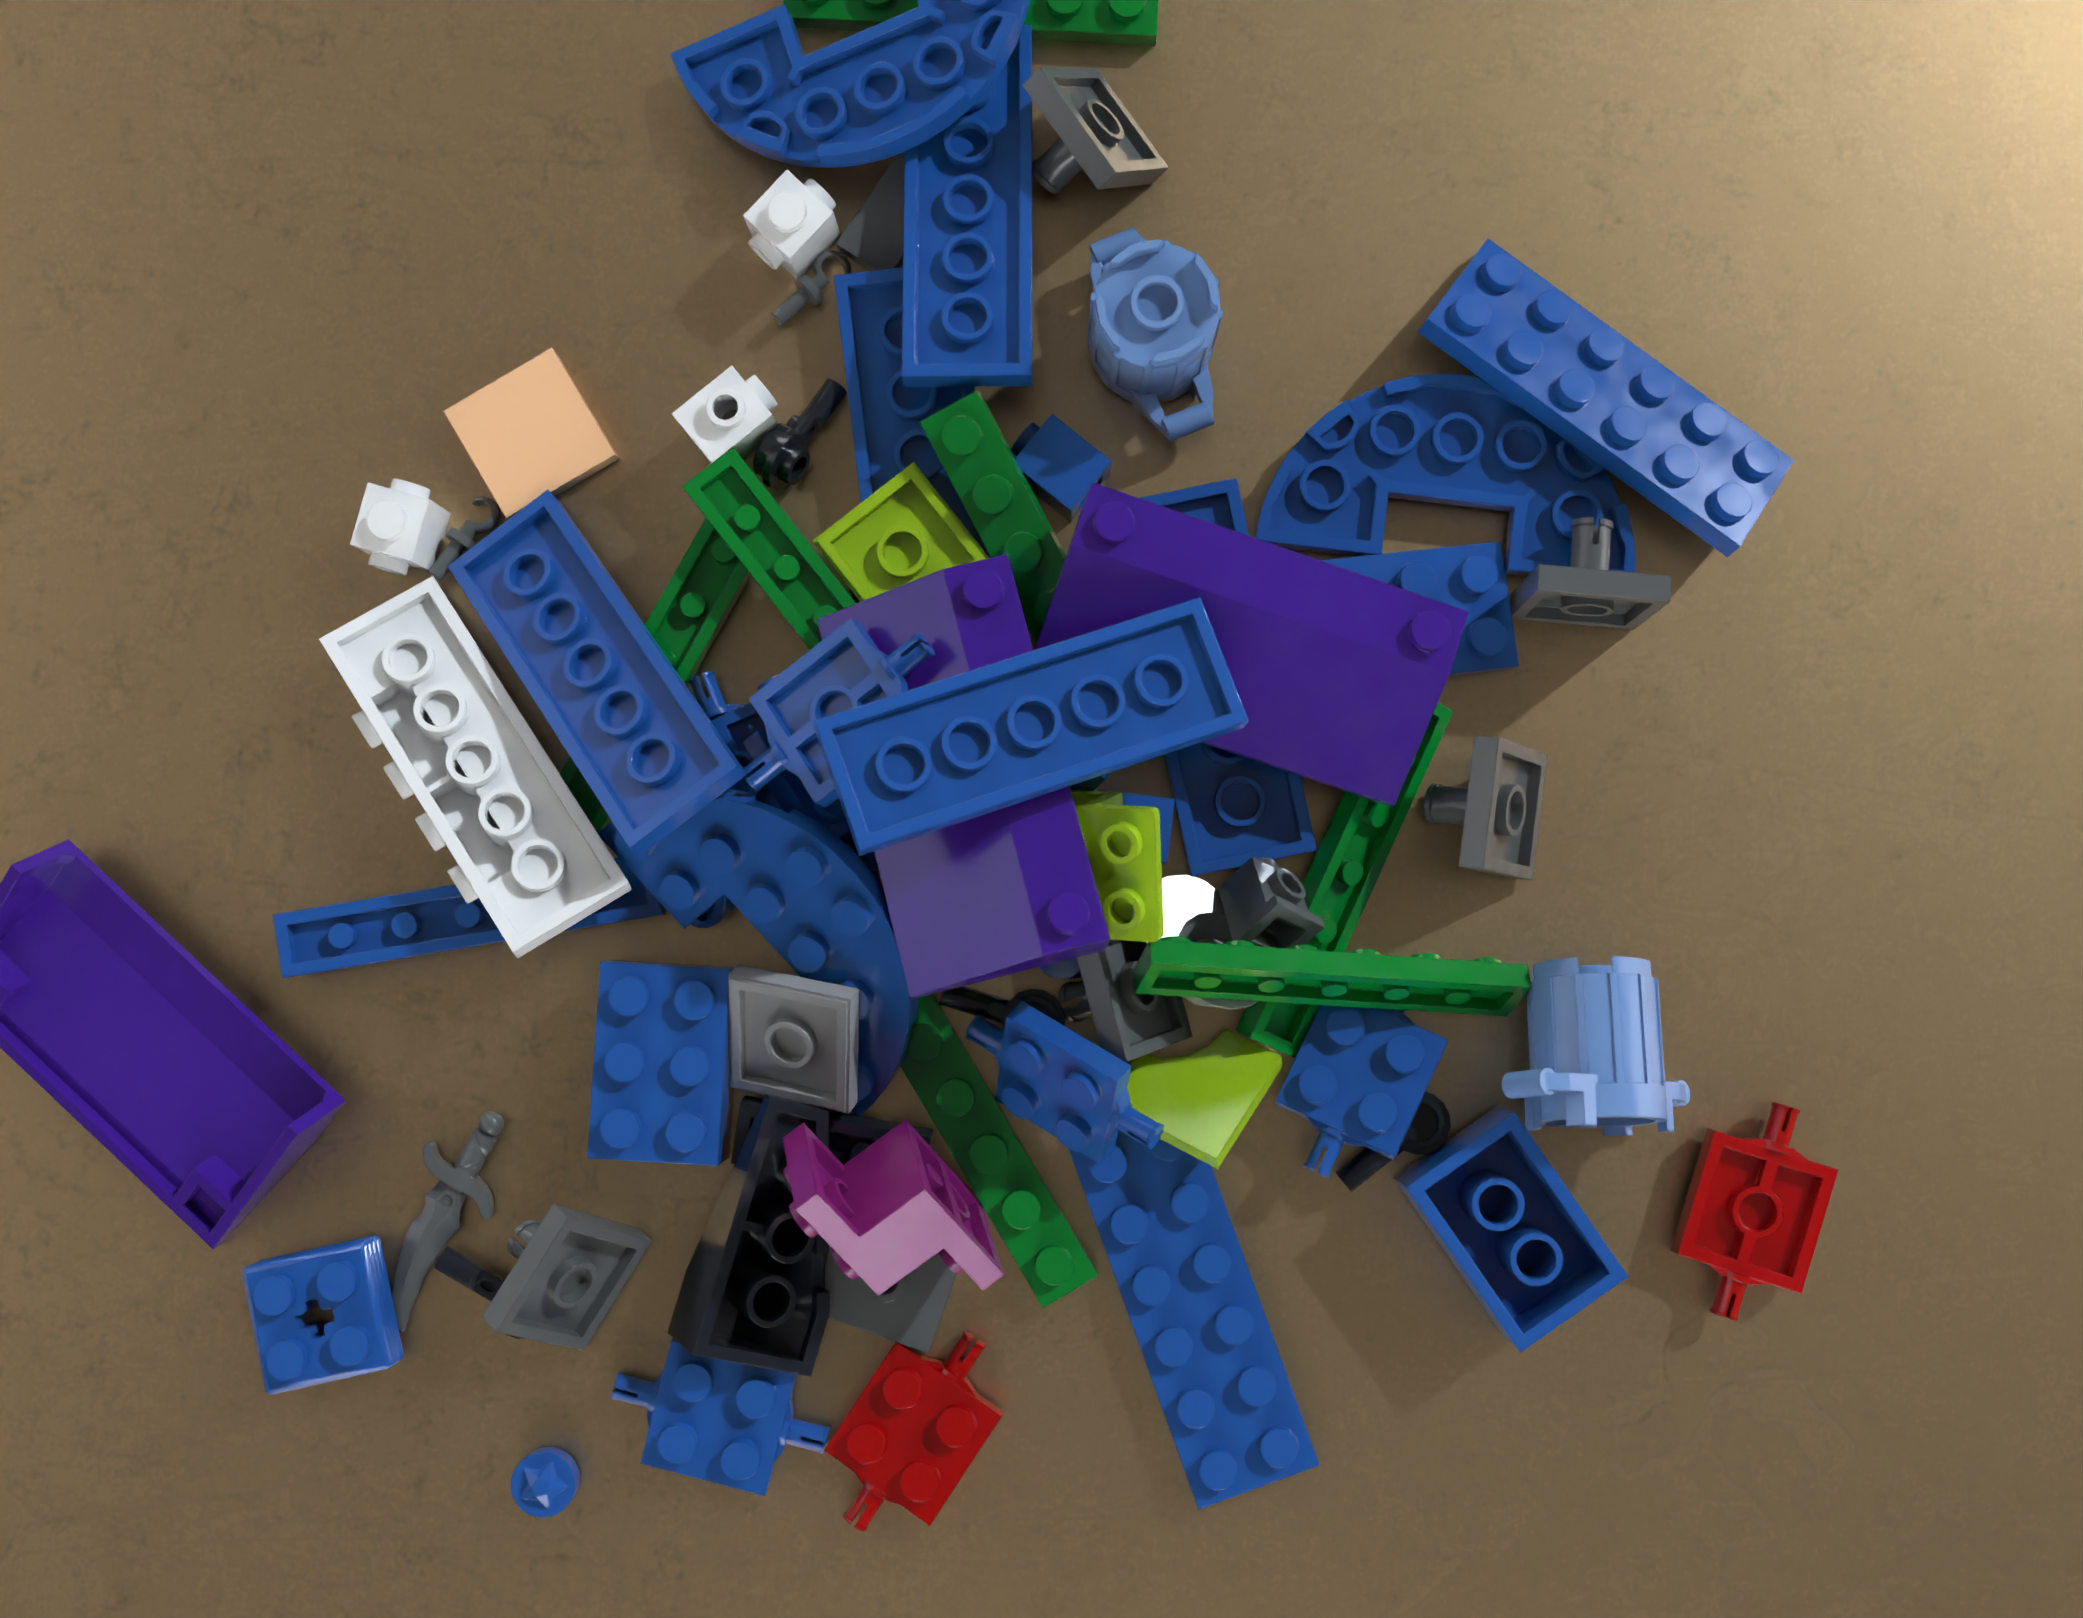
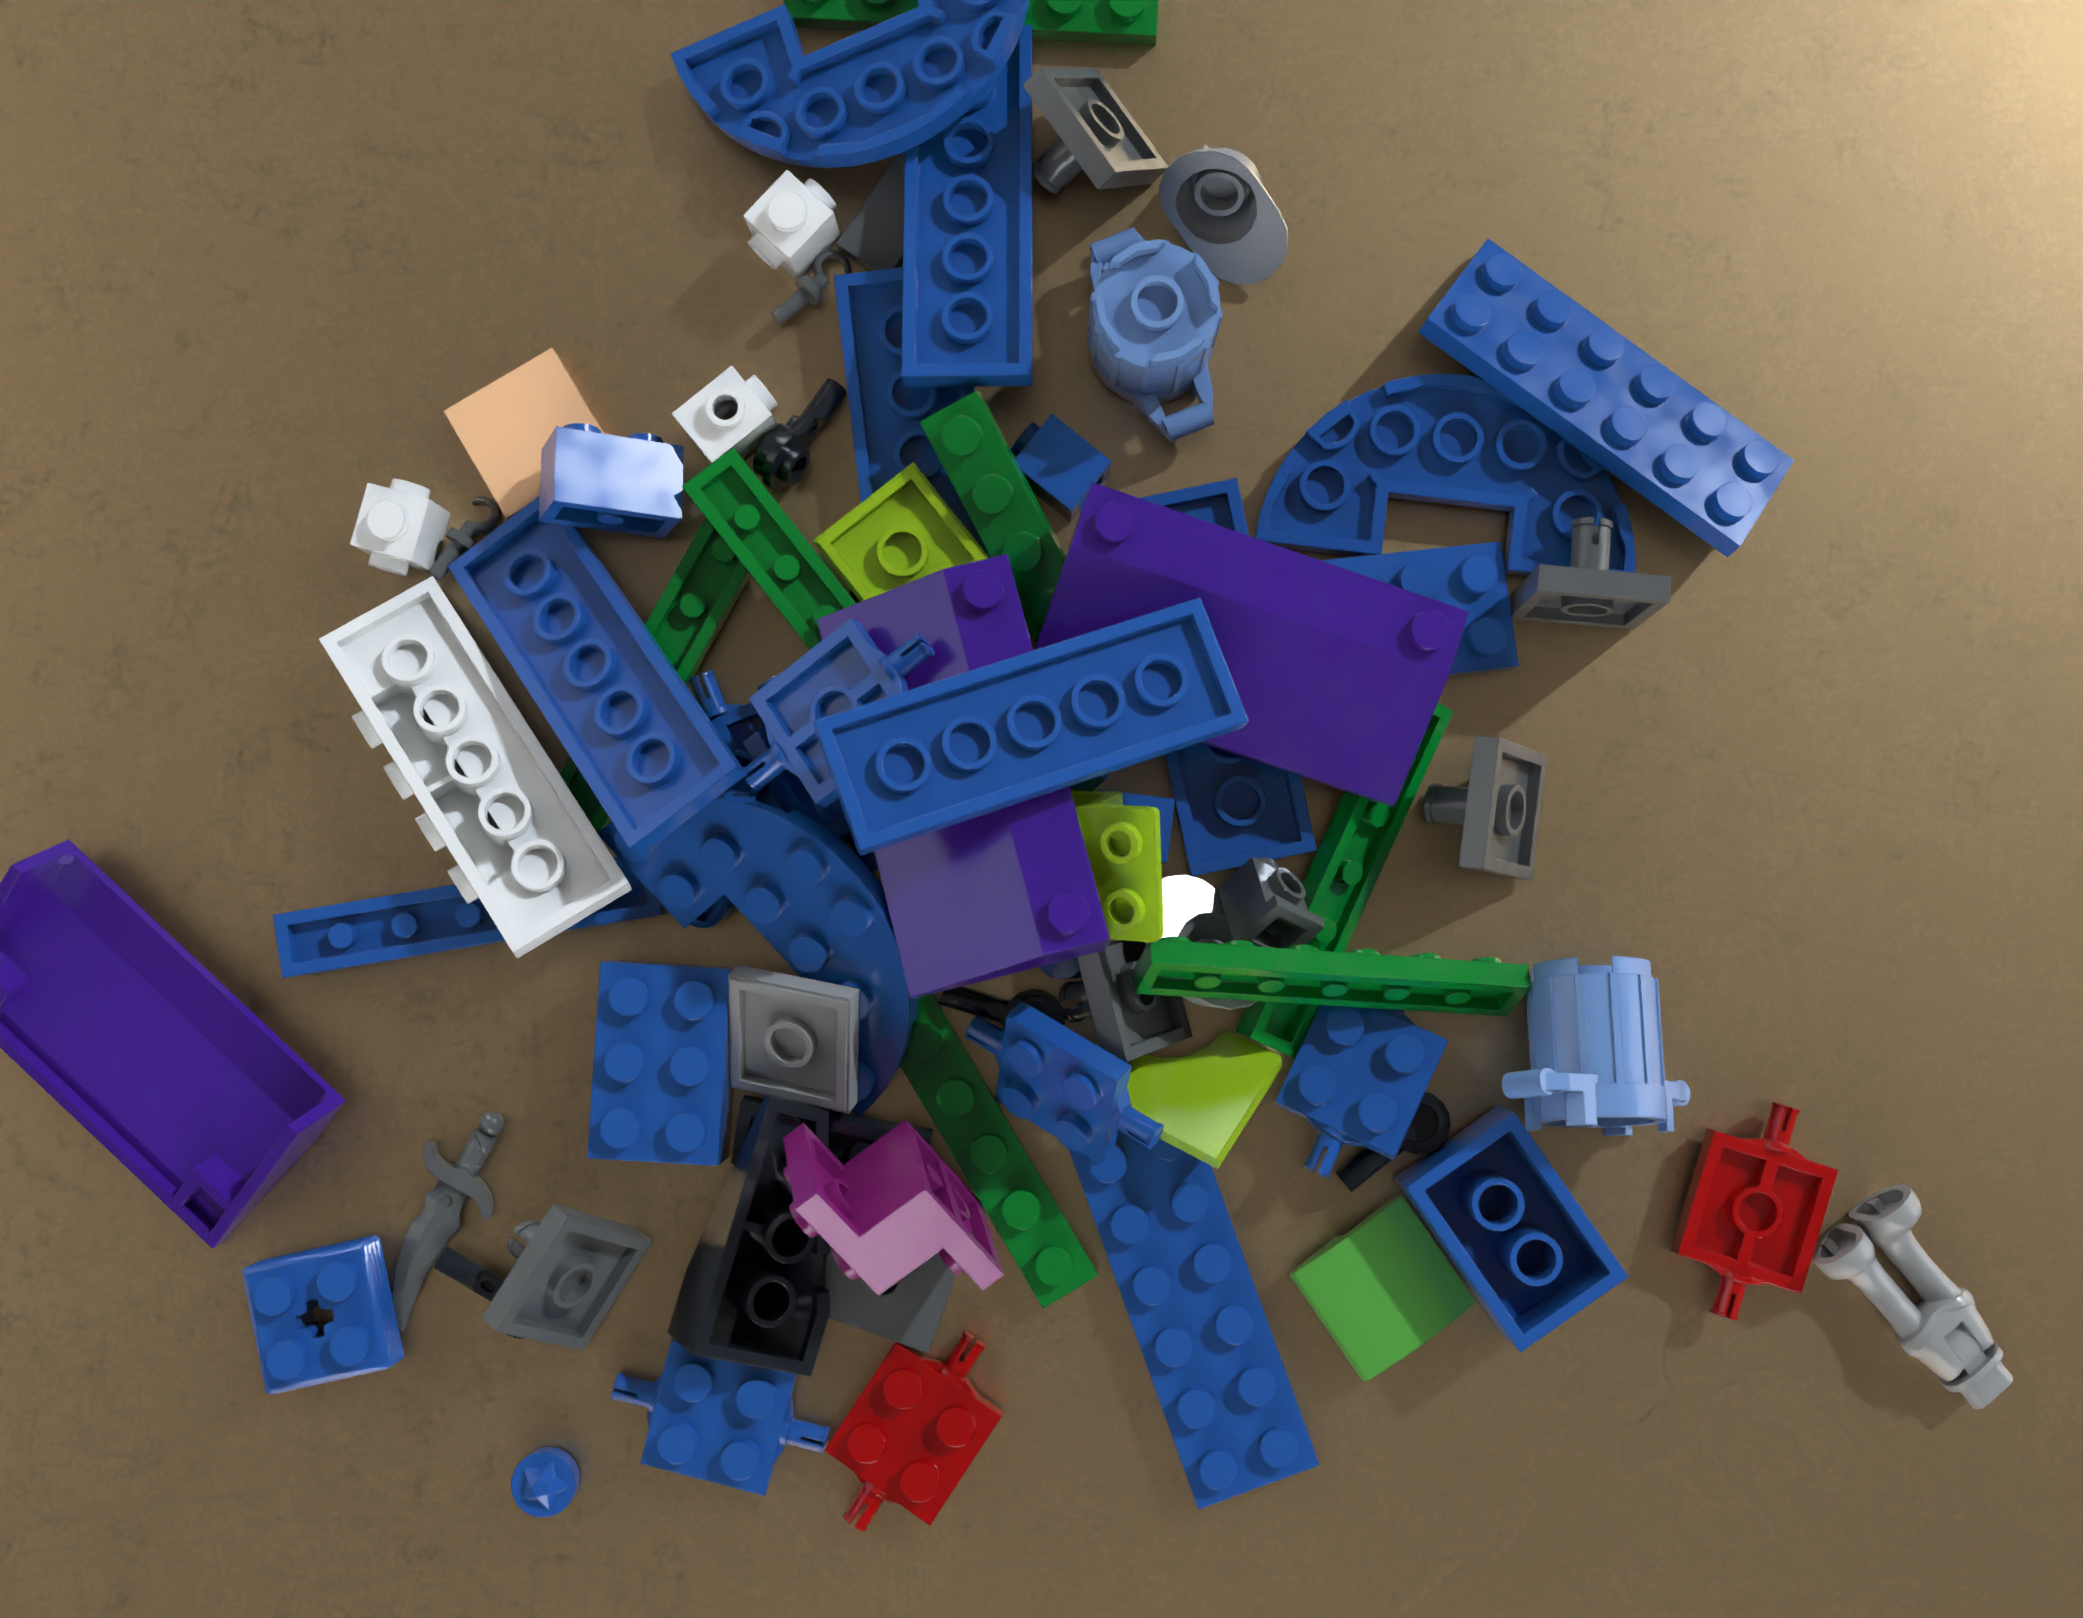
none -> brick [539,423,684,539]
none -> light grey piece [1159,145,1288,285]
none -> bright green slope [1289,1195,1476,1381]
none -> light grey piece [1812,1184,2013,1409]

